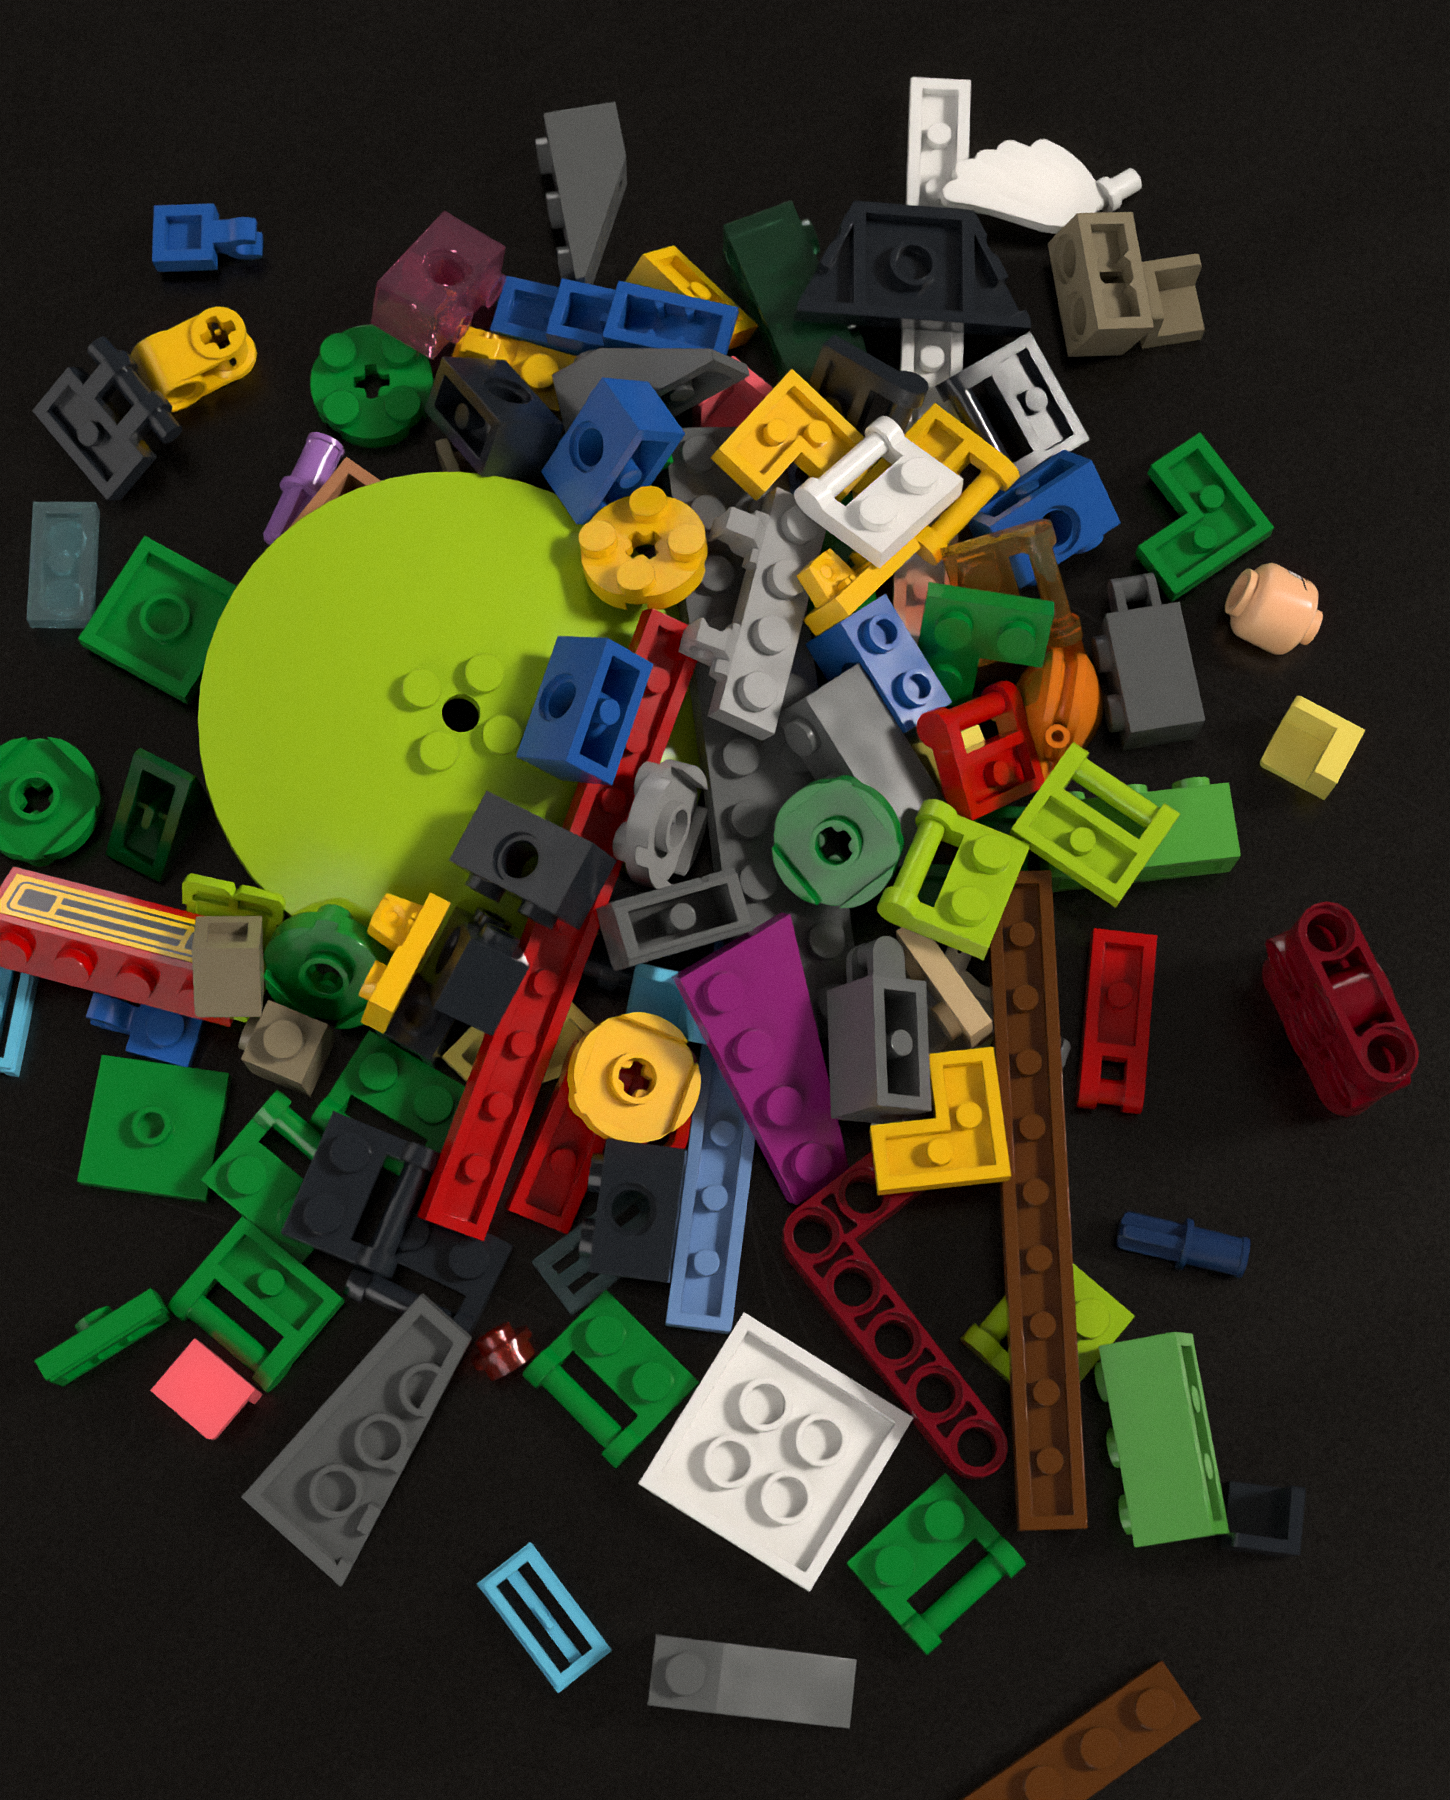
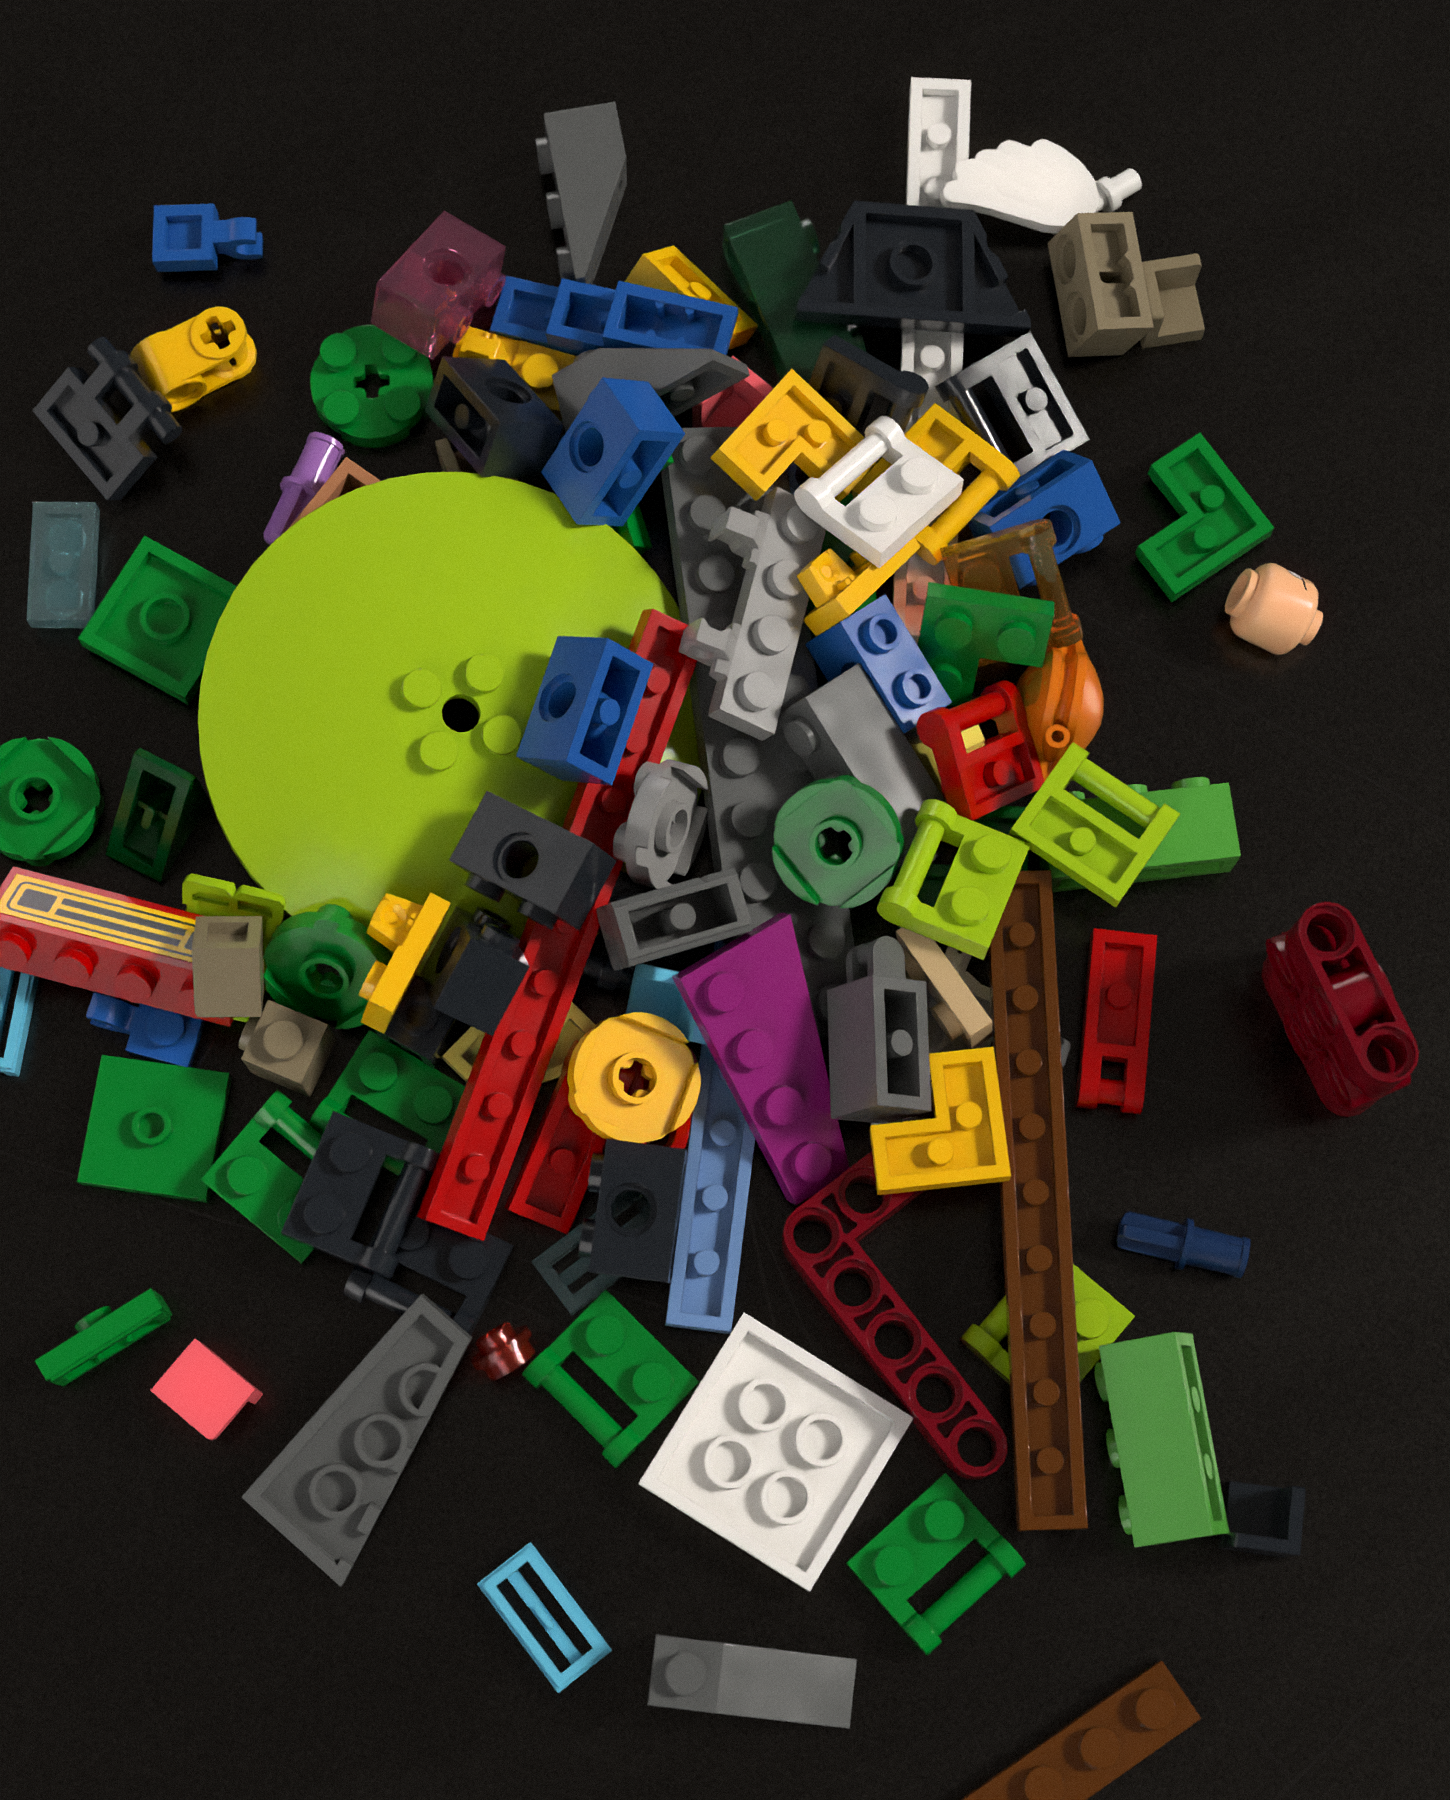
green plate [167,1216,345,1393] -> none
yellow plate [579,486,708,610] -> none
dark grey brick [1091,572,1205,751] -> none
light yellow panel [1260,696,1365,800] -> none

